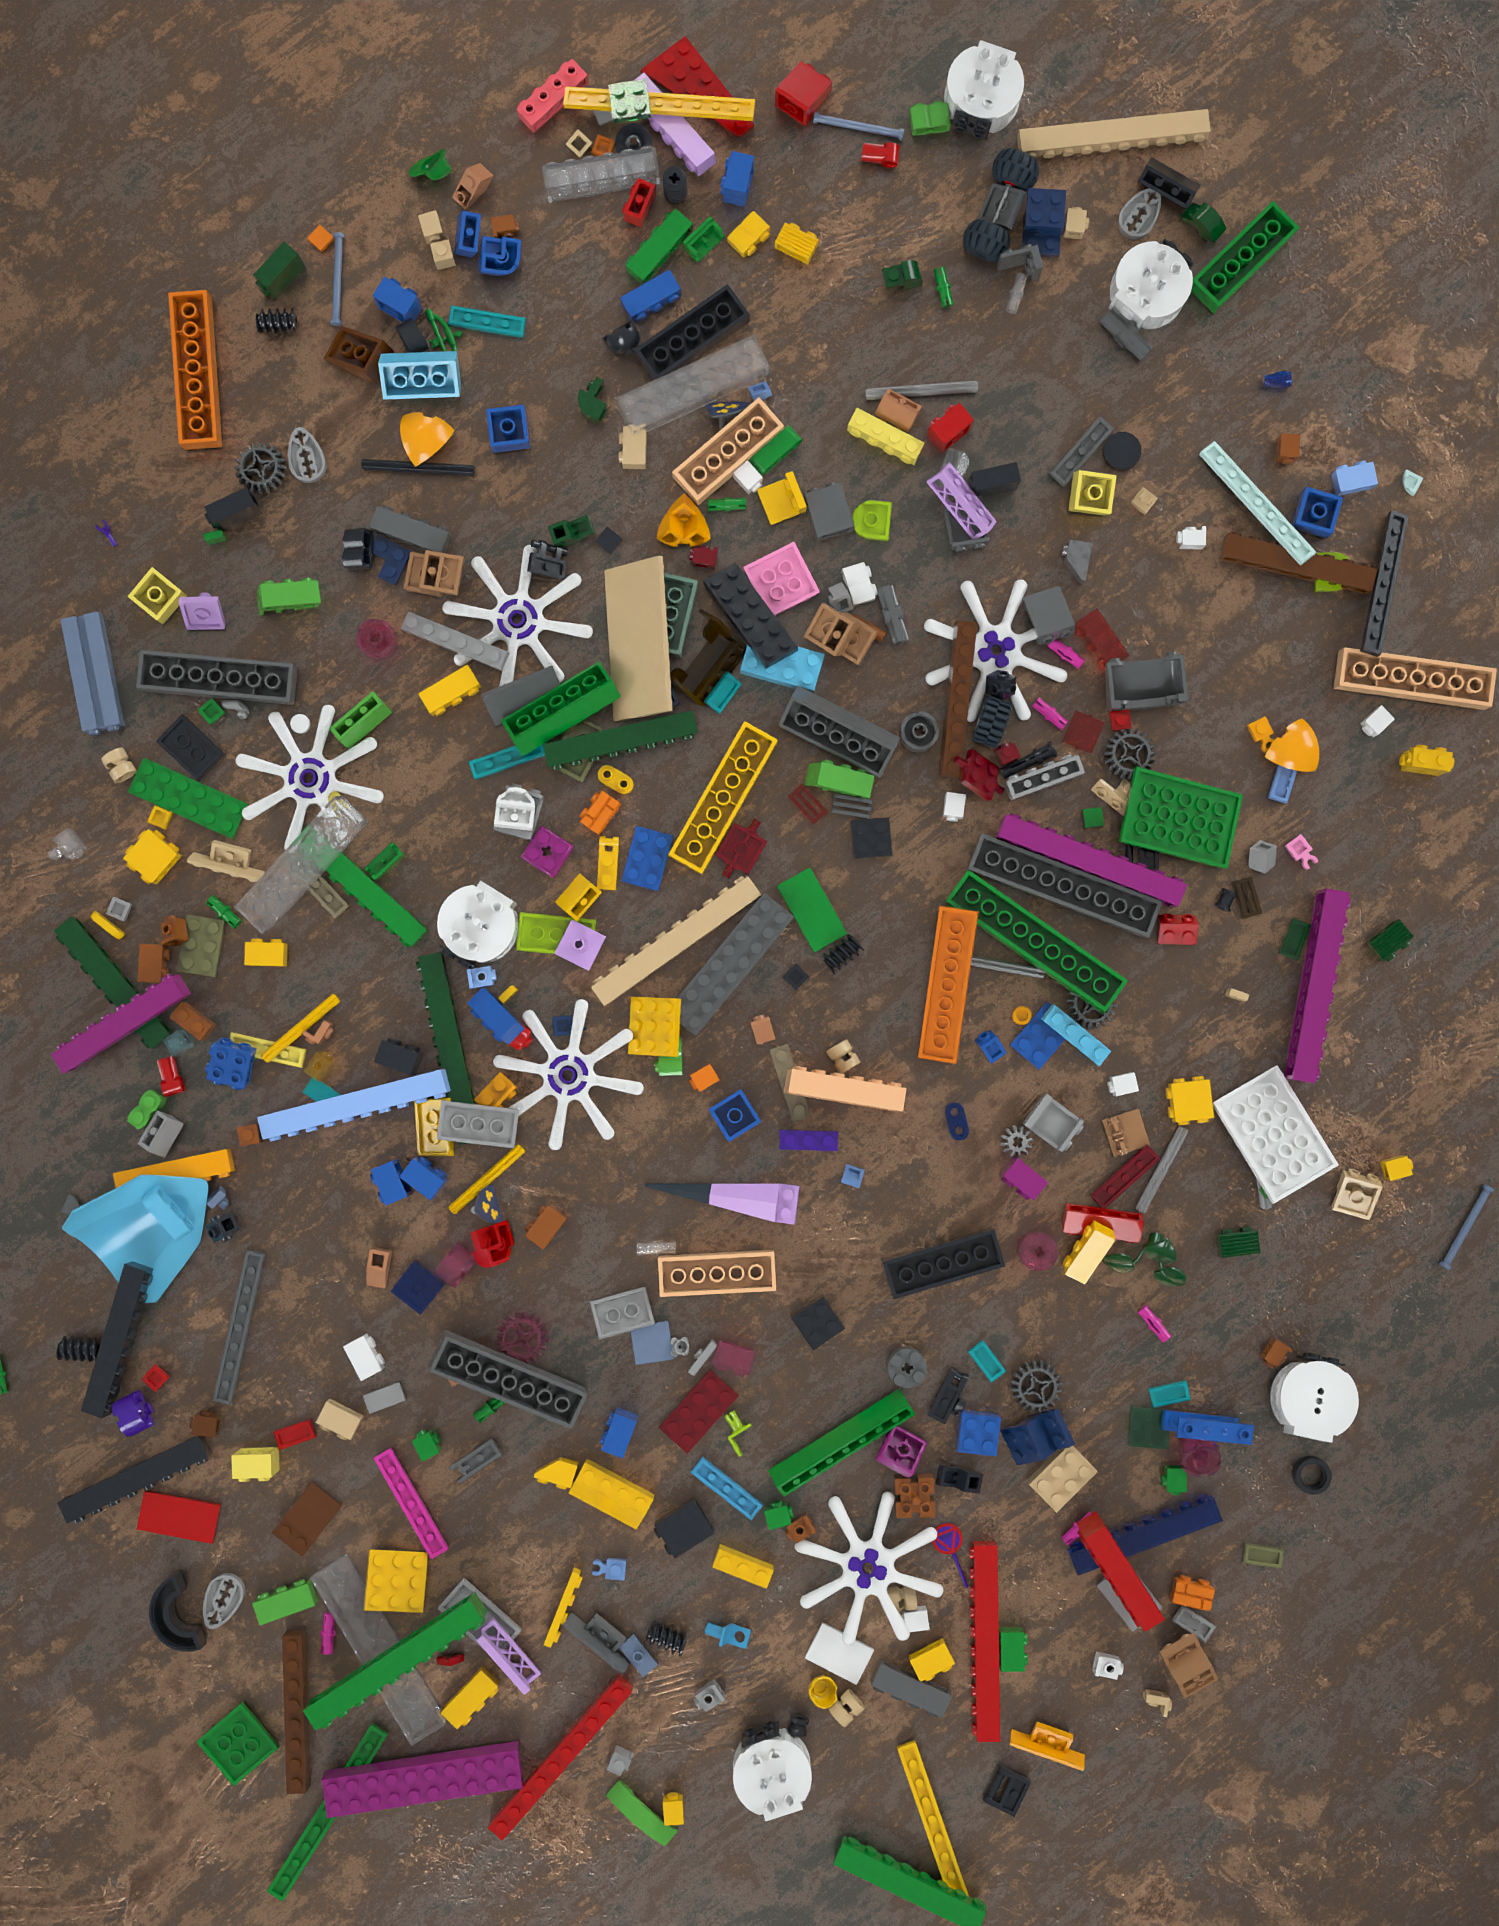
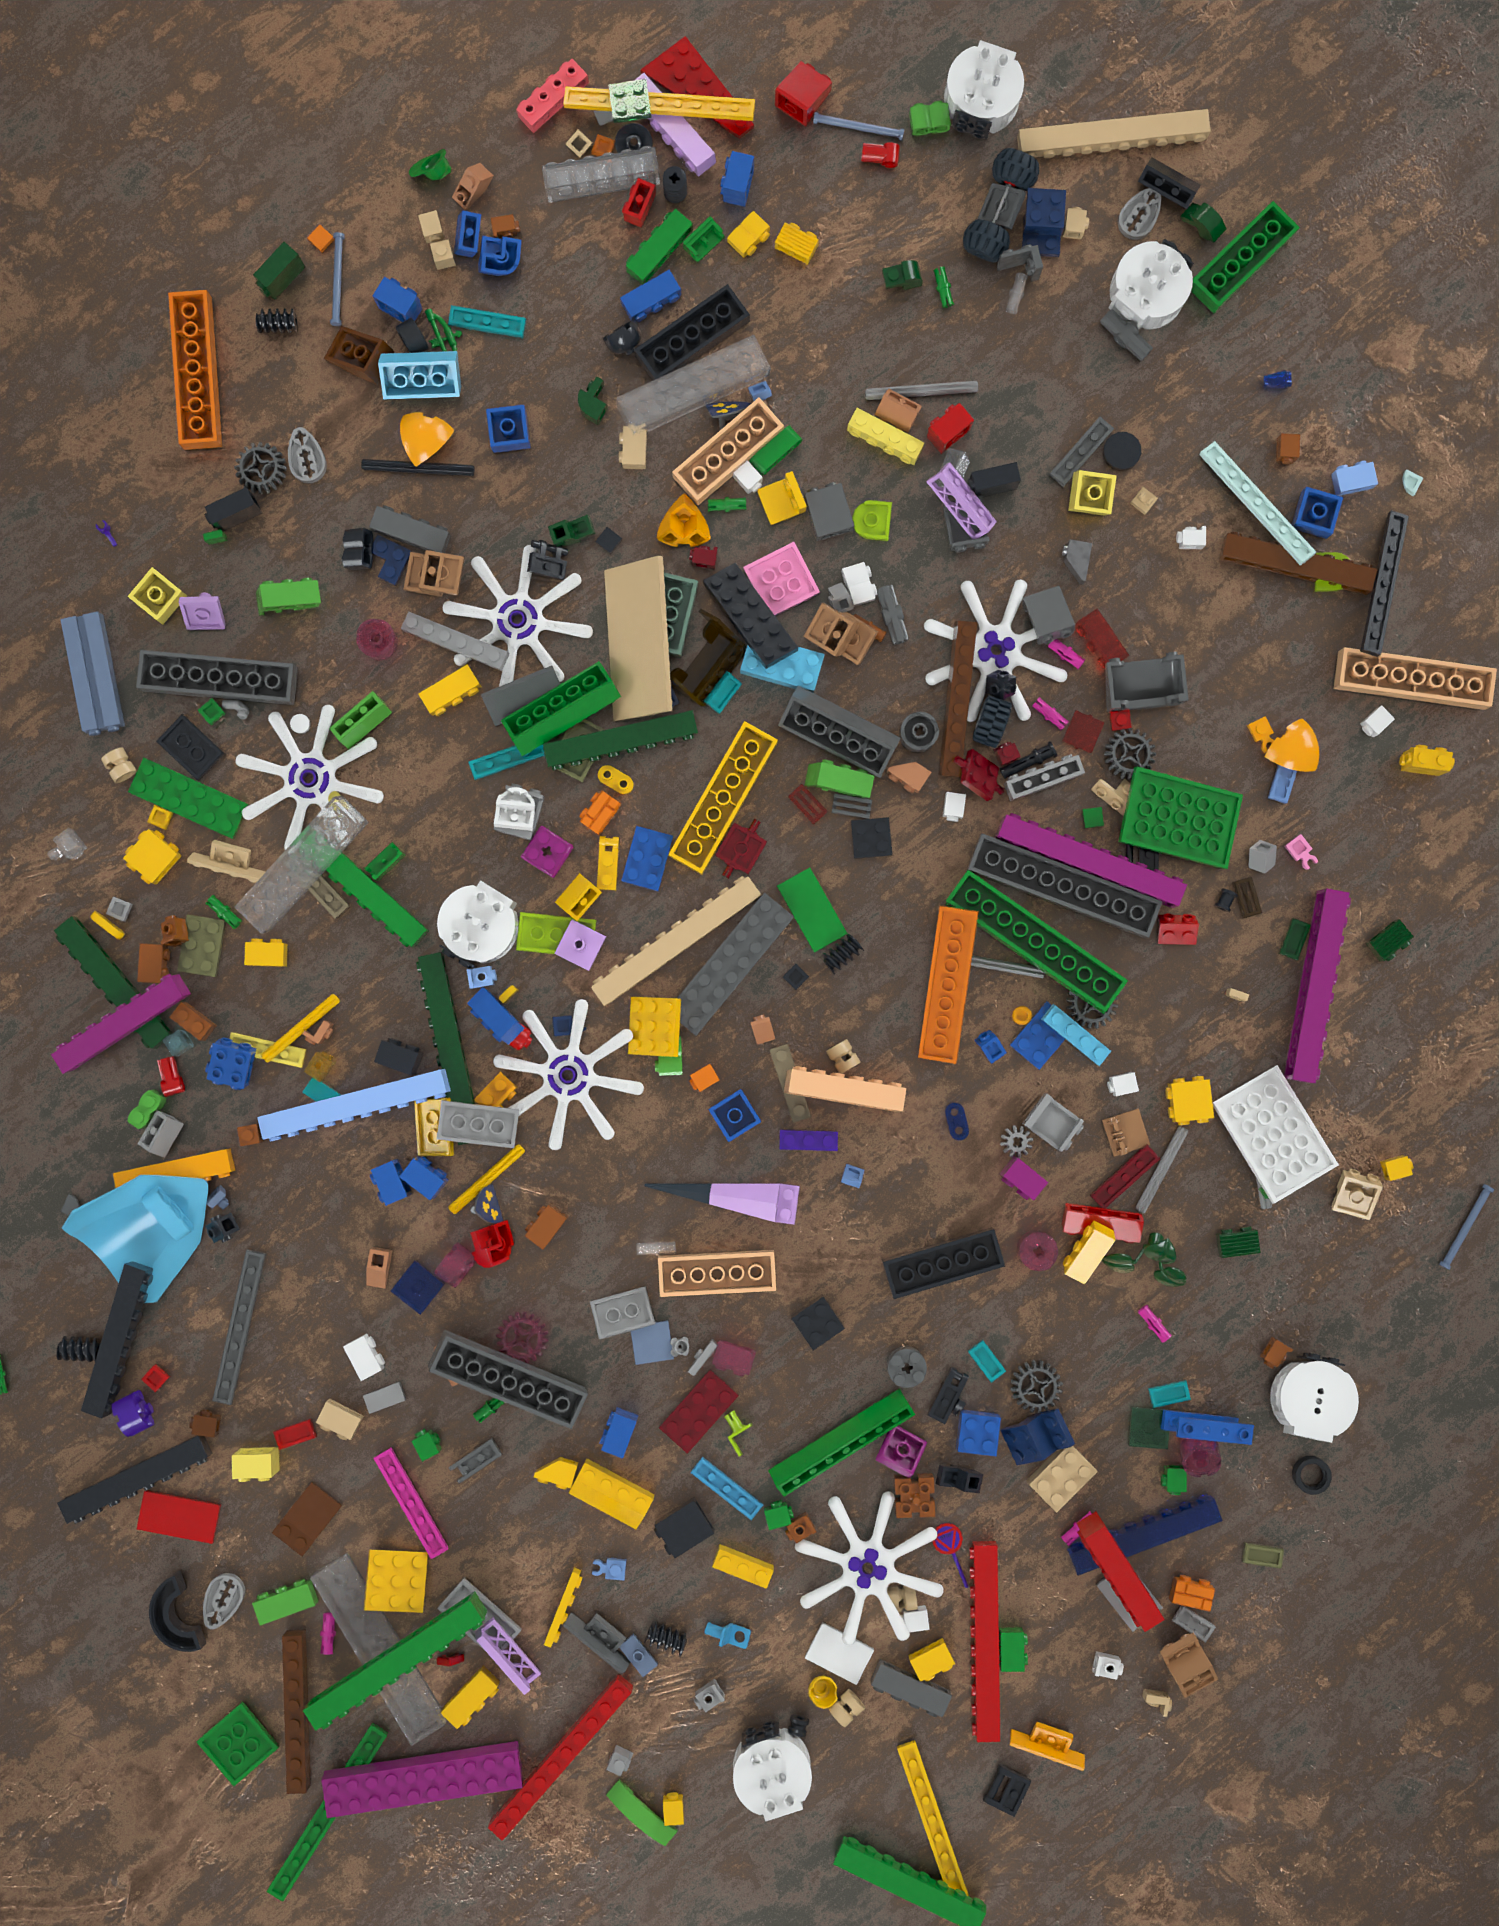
none -> nougat slope [886,762,932,794]

